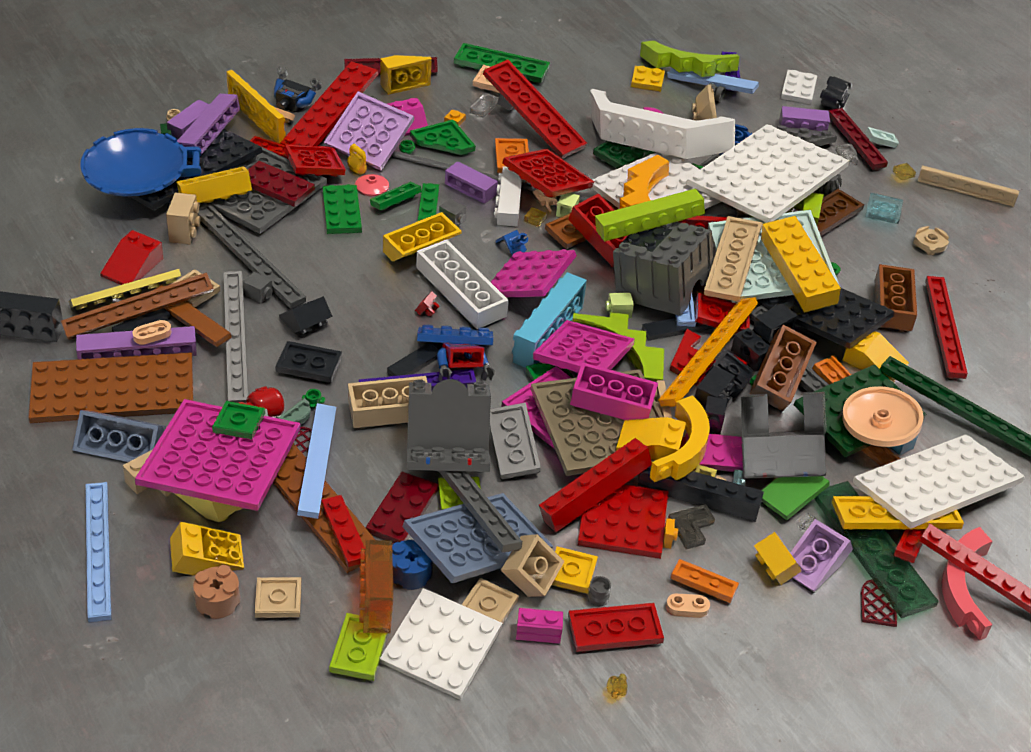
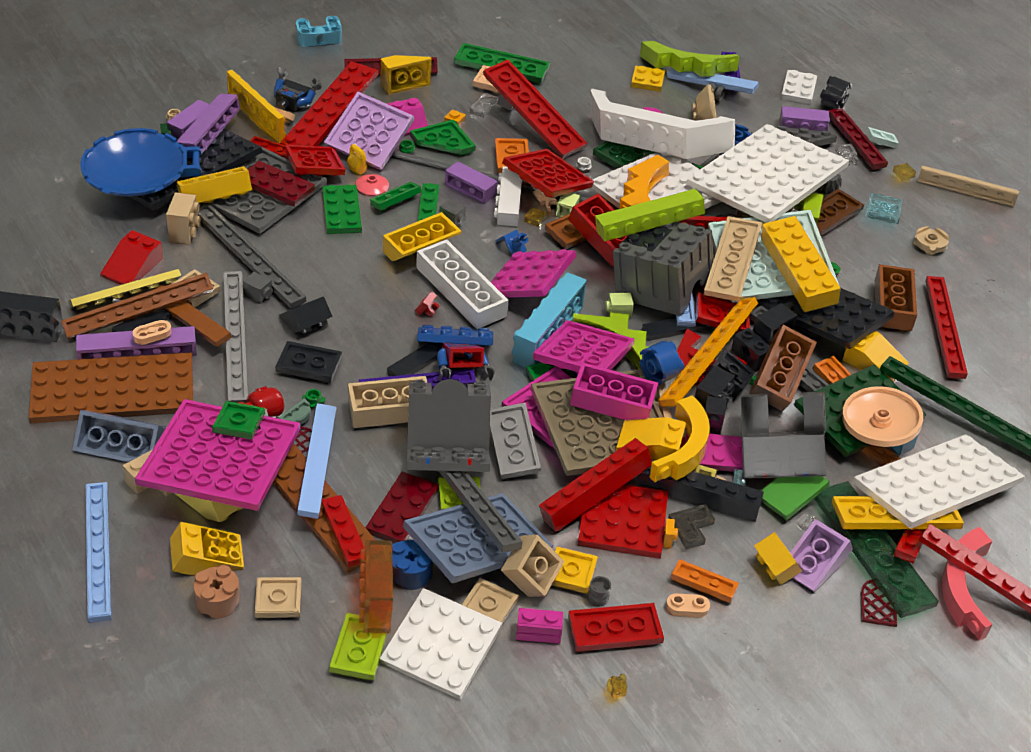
none -> medium azure beam [296,16,342,47]
none -> white plate [576,157,592,172]
none -> blue brick [639,341,684,385]

